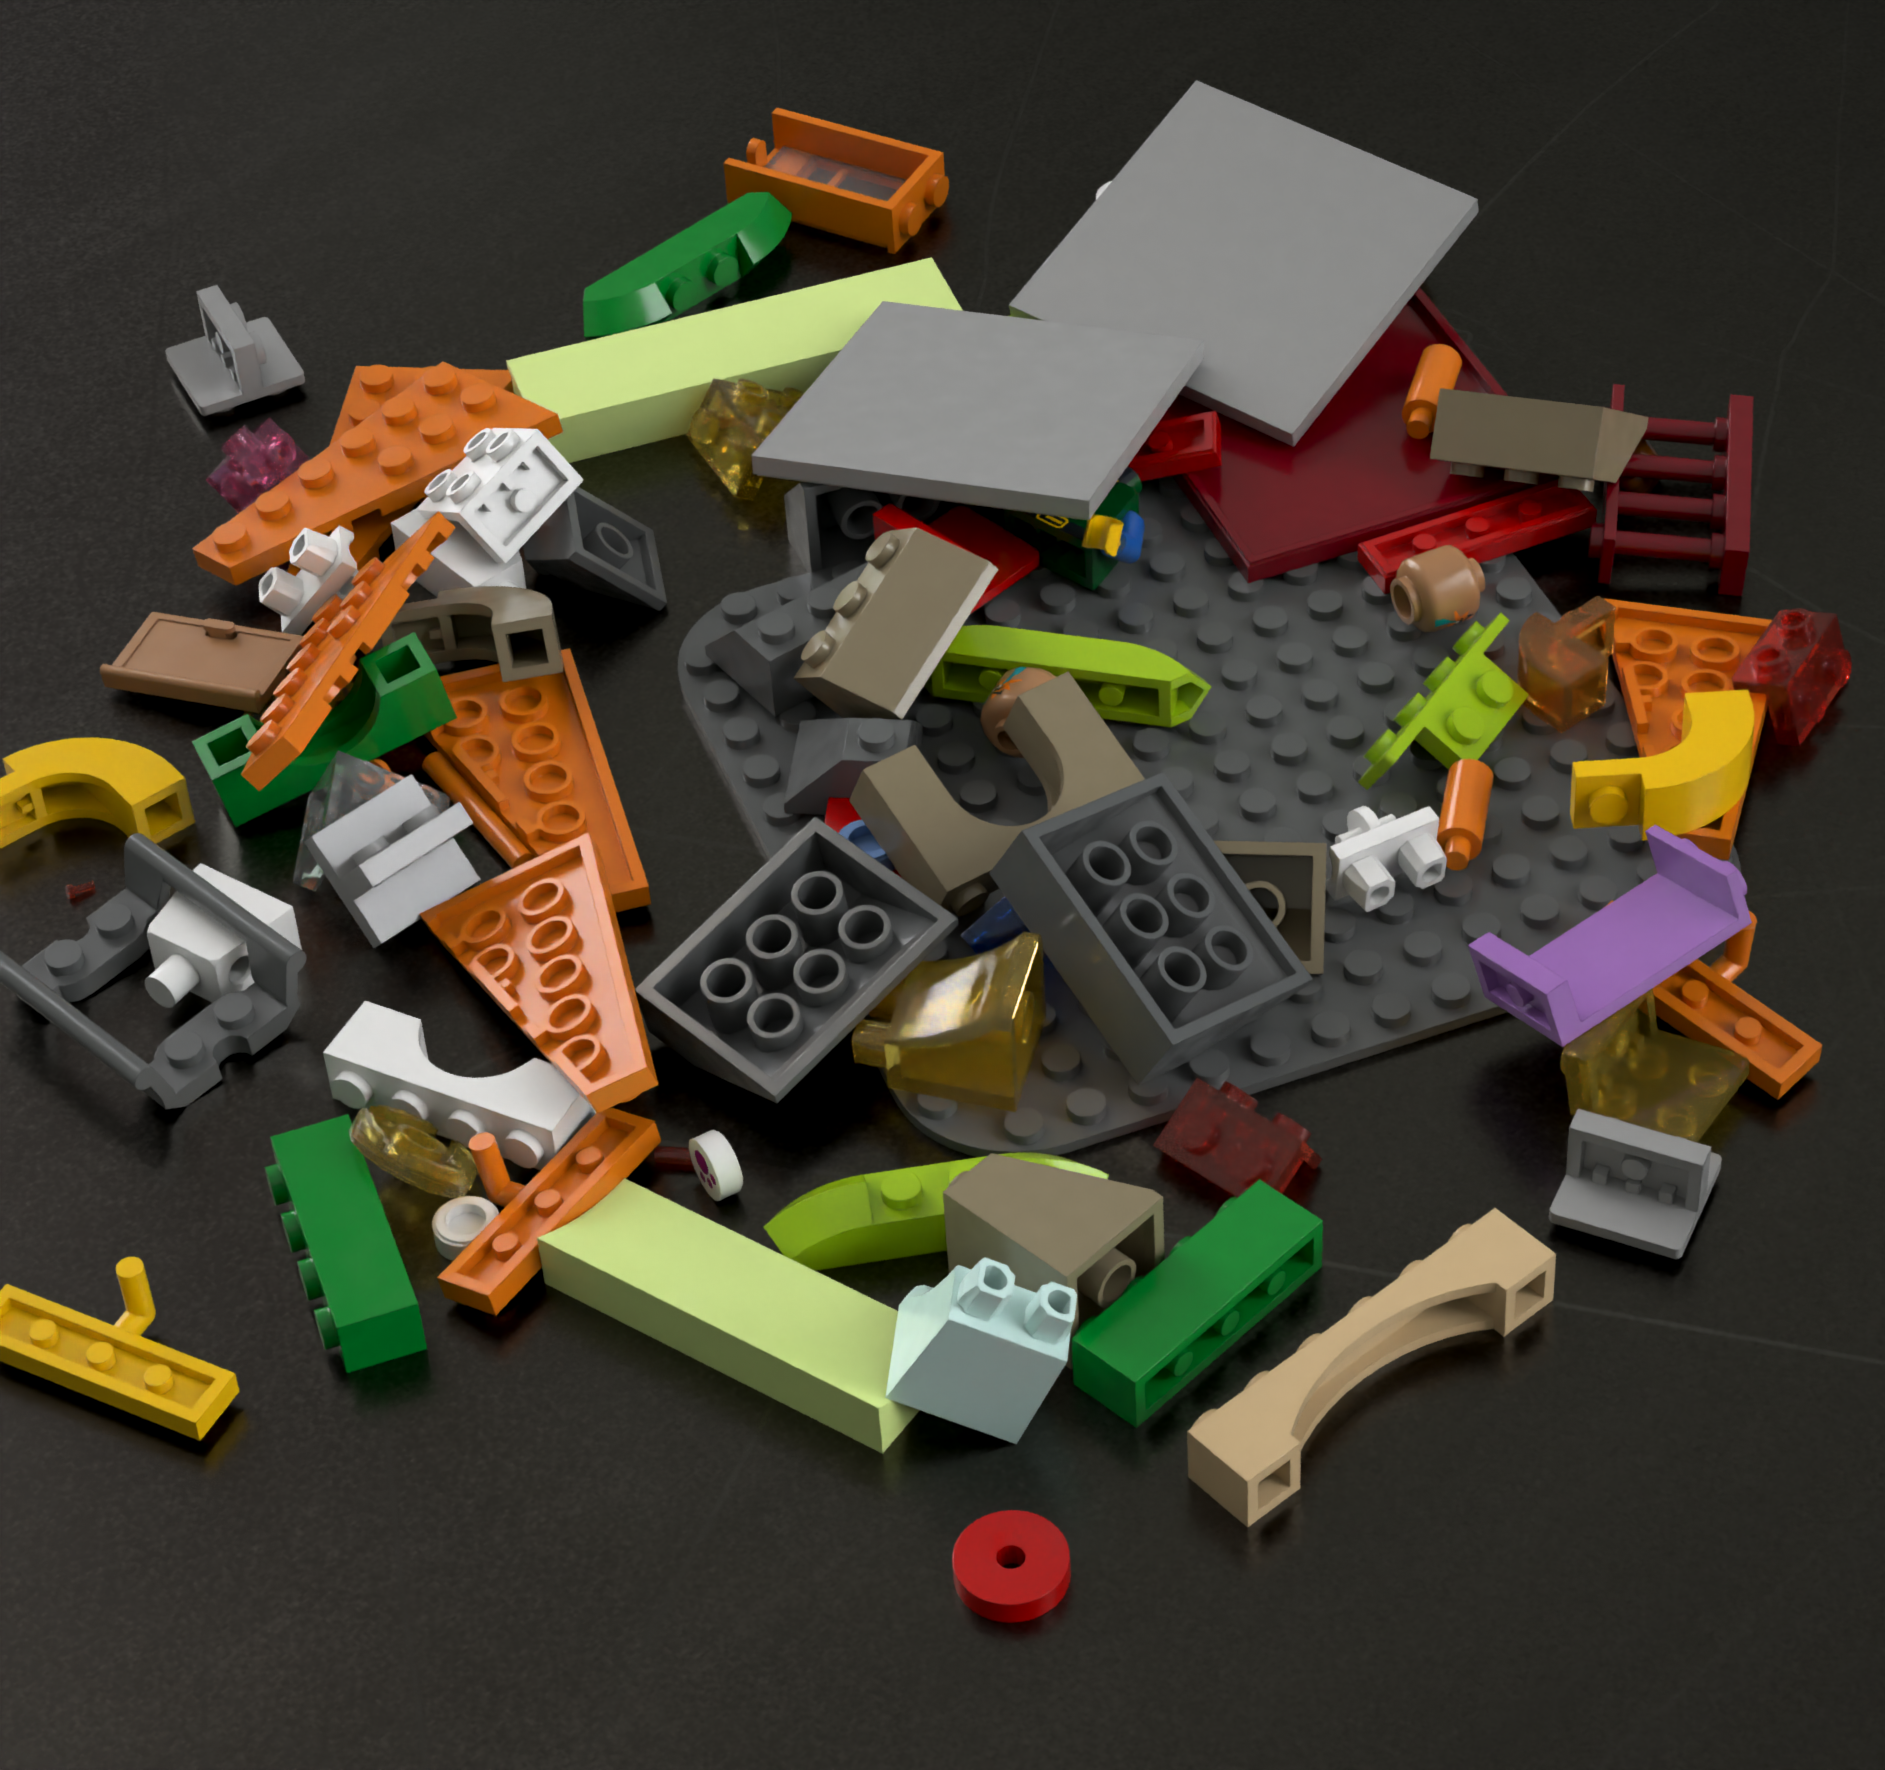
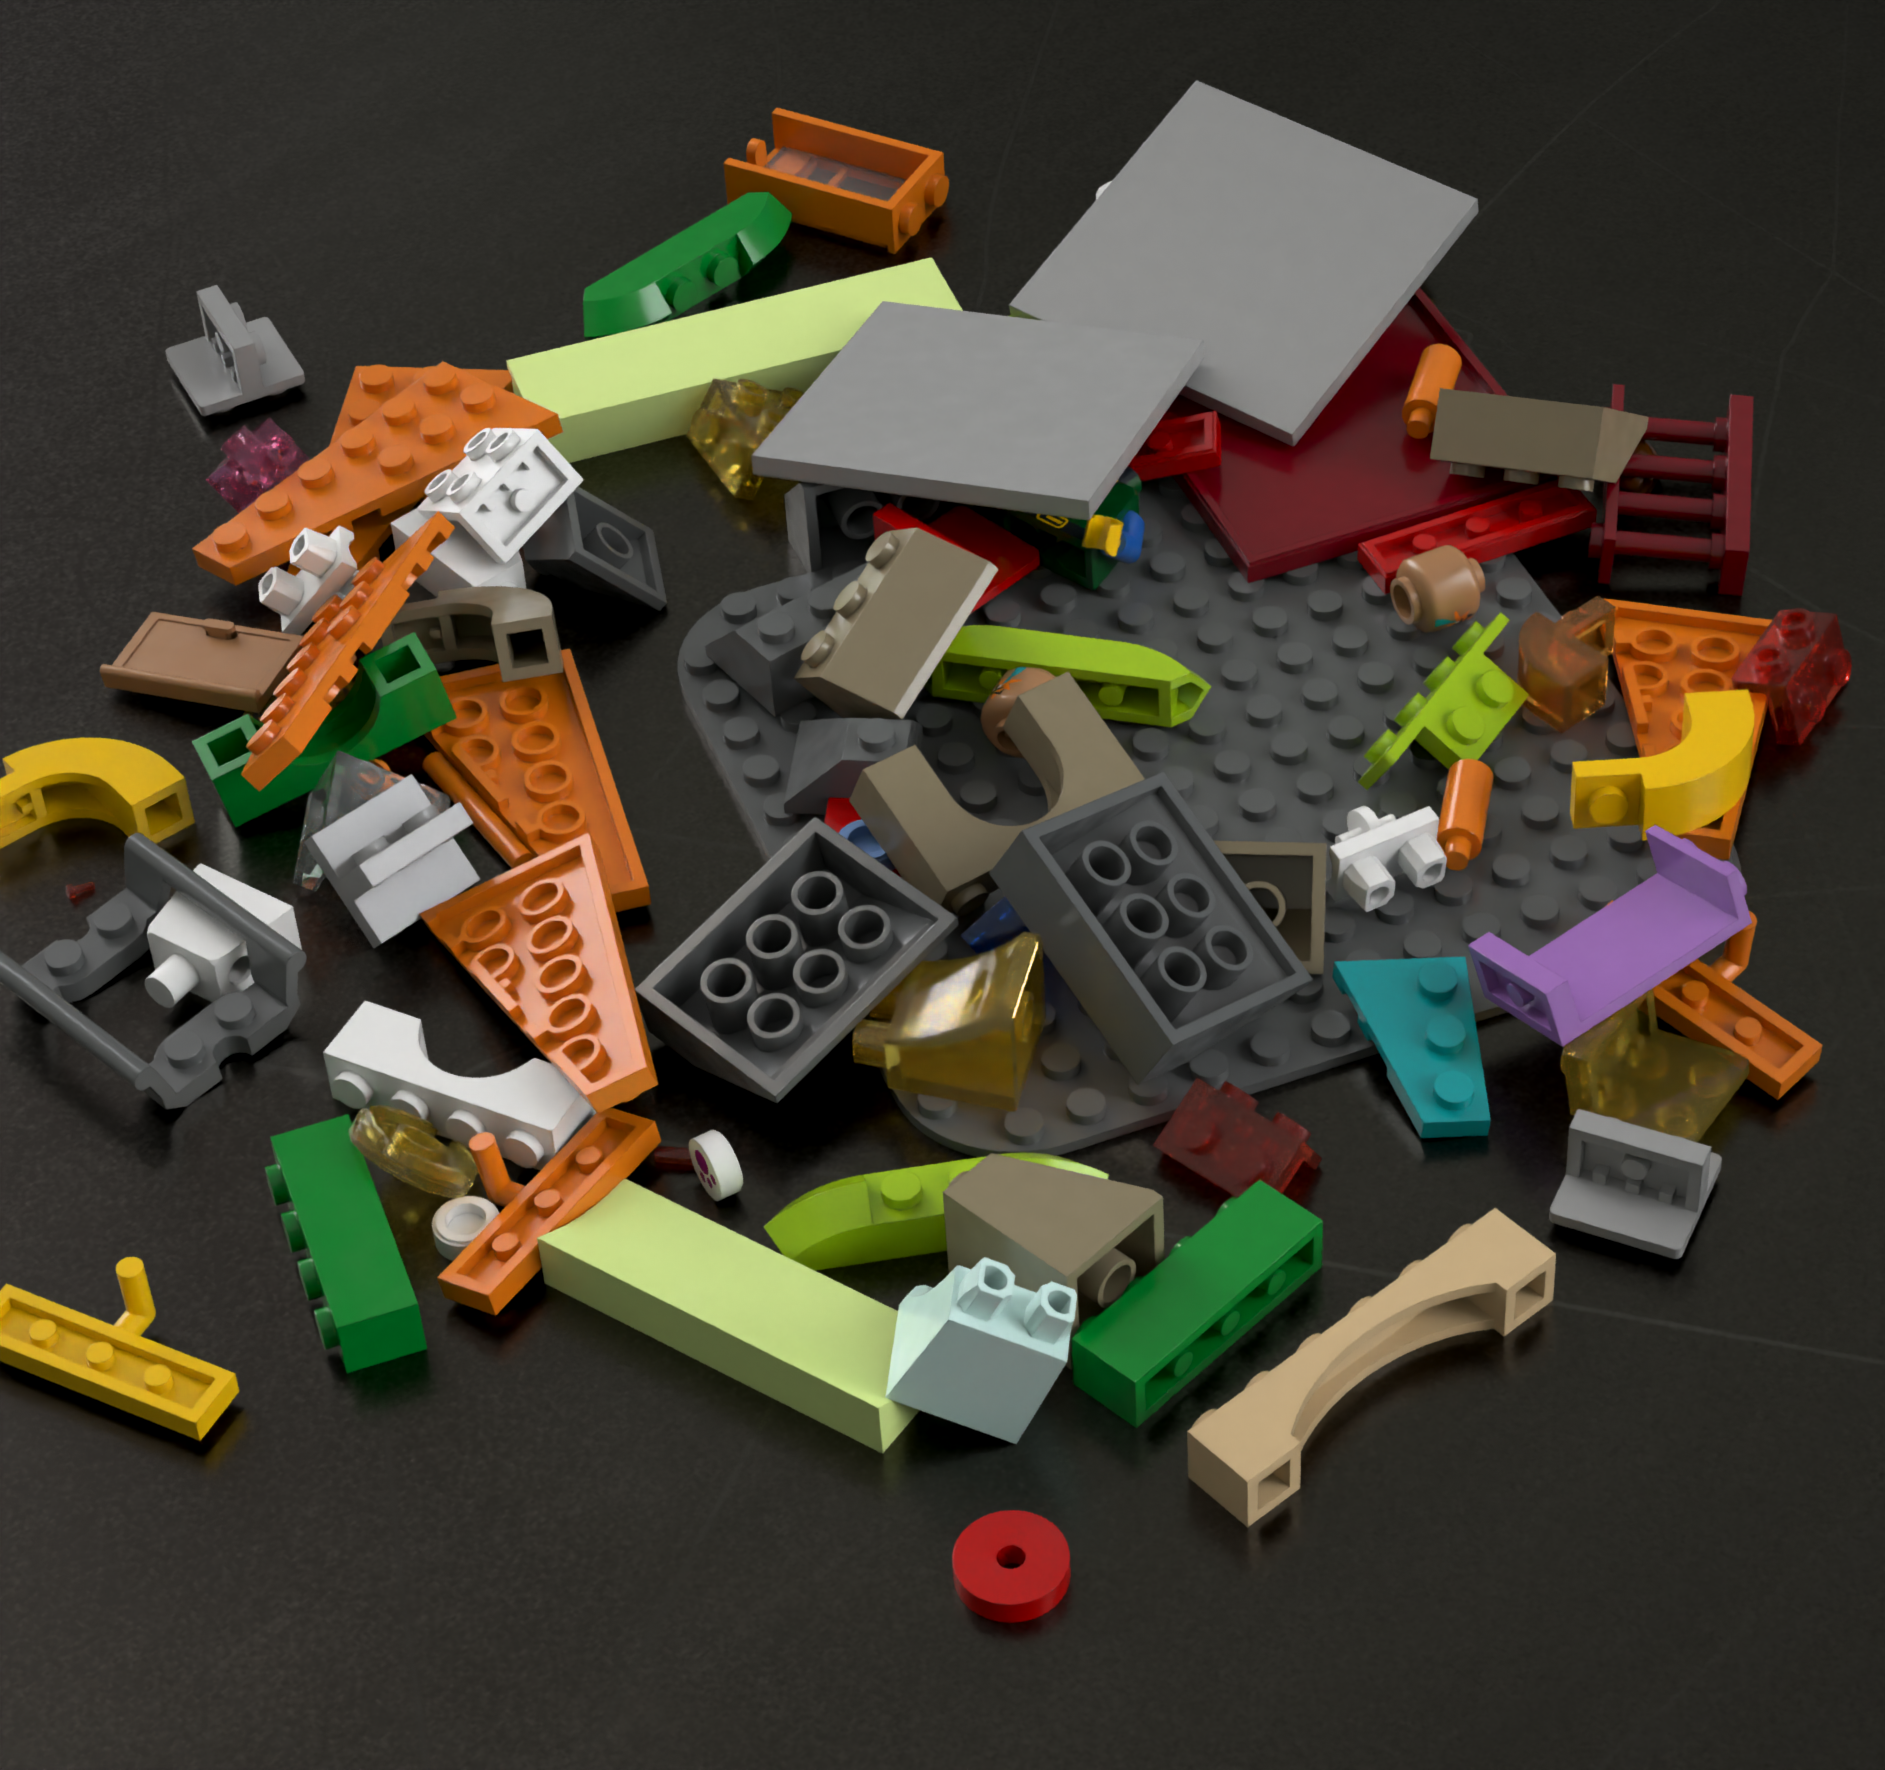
none -> teal wing [1332,956,1491,1138]

